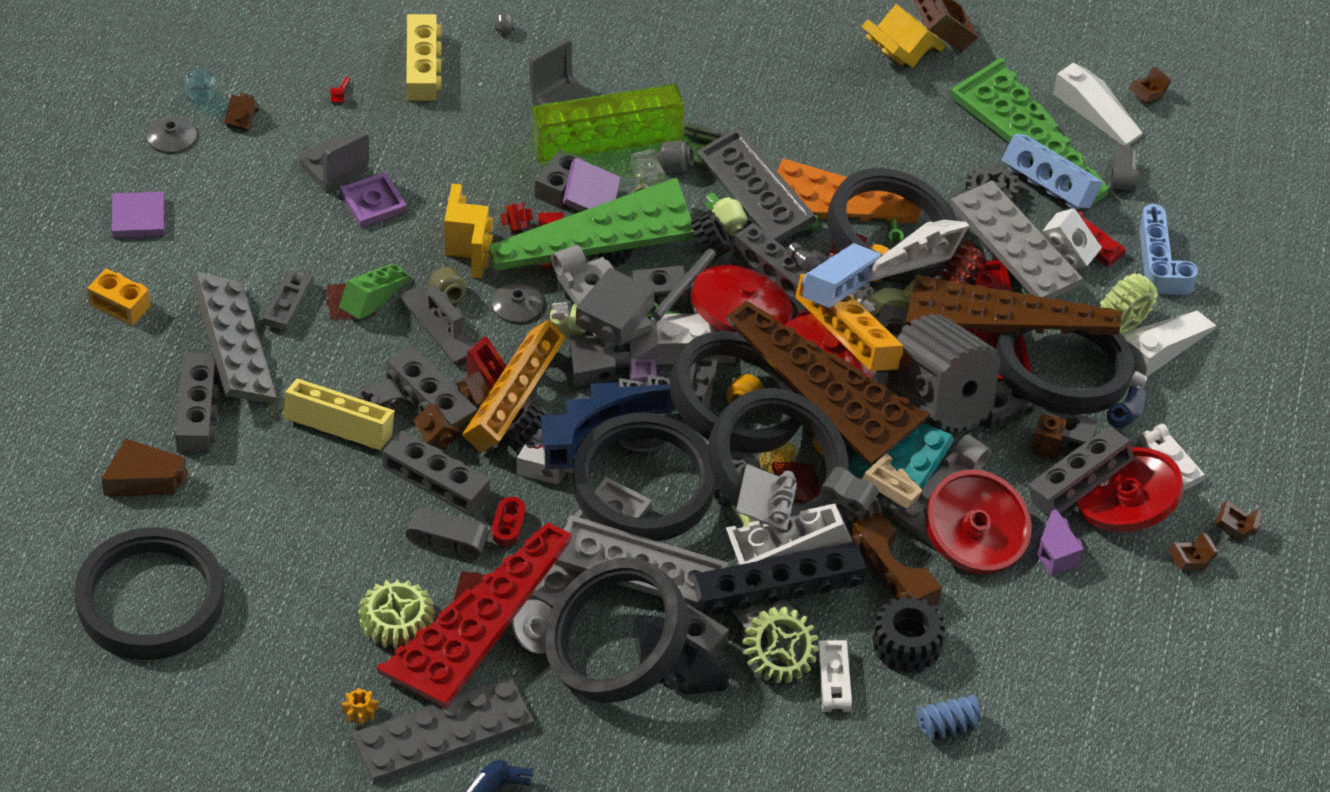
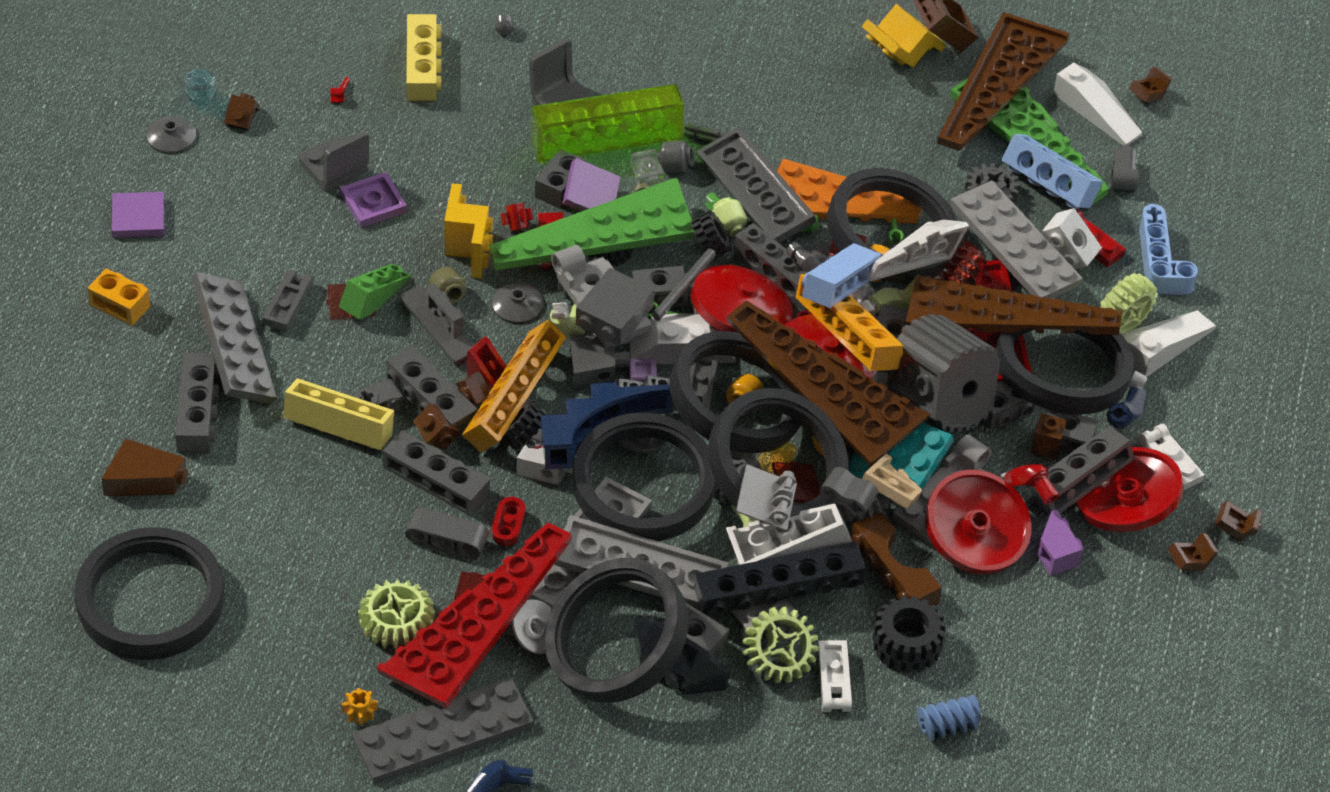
none -> reddish brown wing [937,12,1070,151]
none -> red arm [1001,464,1060,505]

